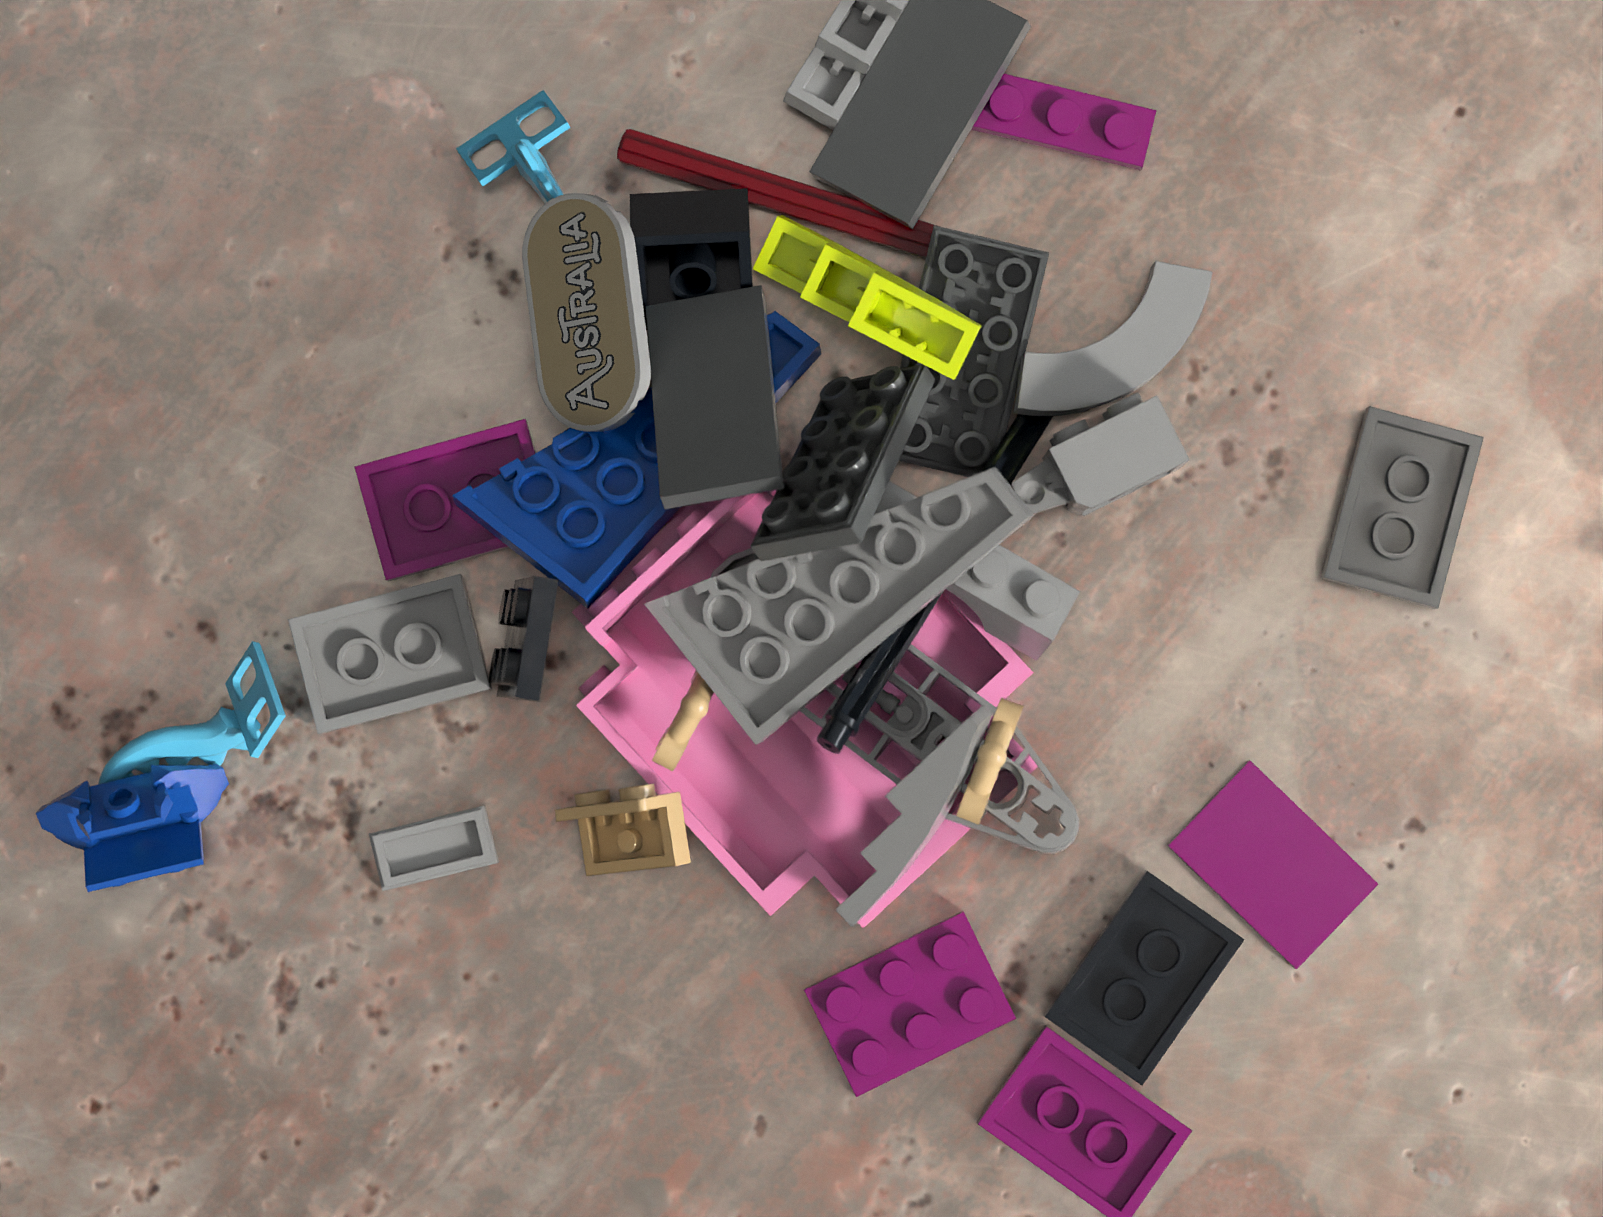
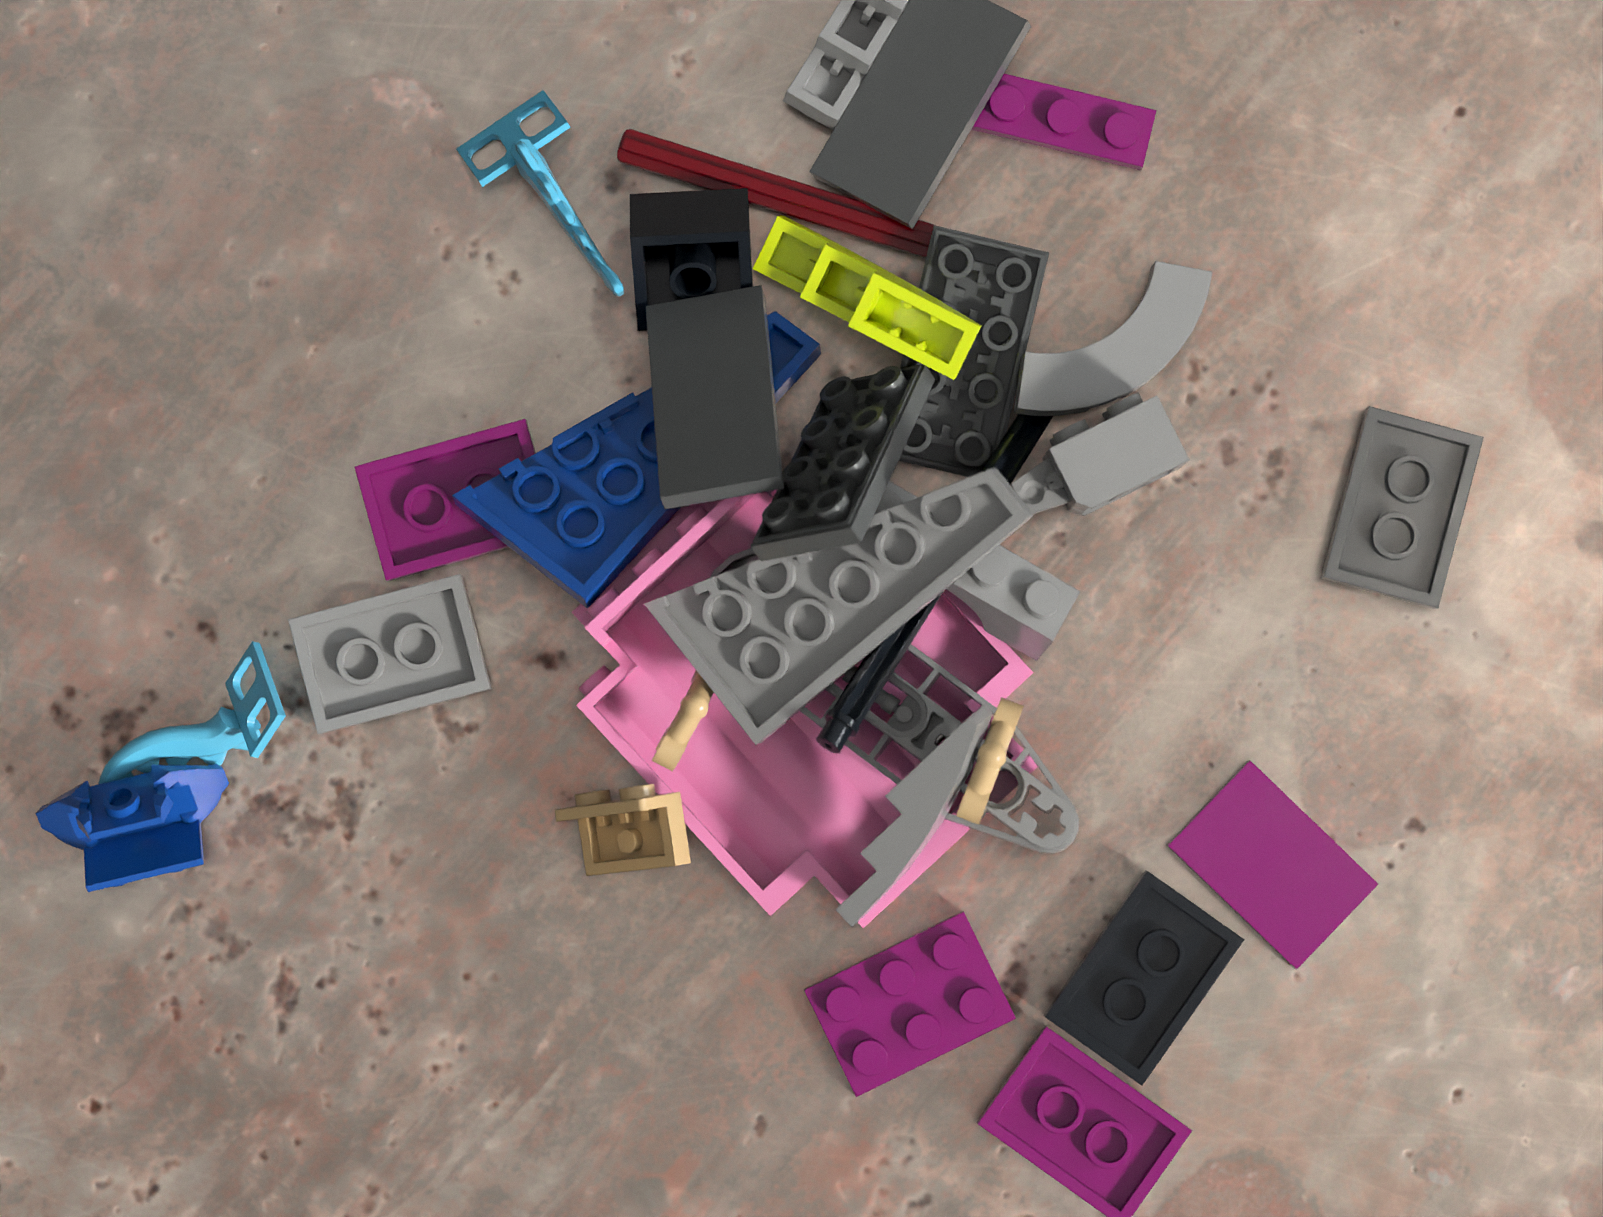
light grey tile [369,805,499,891] -> none
black plate [489,576,559,701] -> none
tile [522,193,651,432] -> none

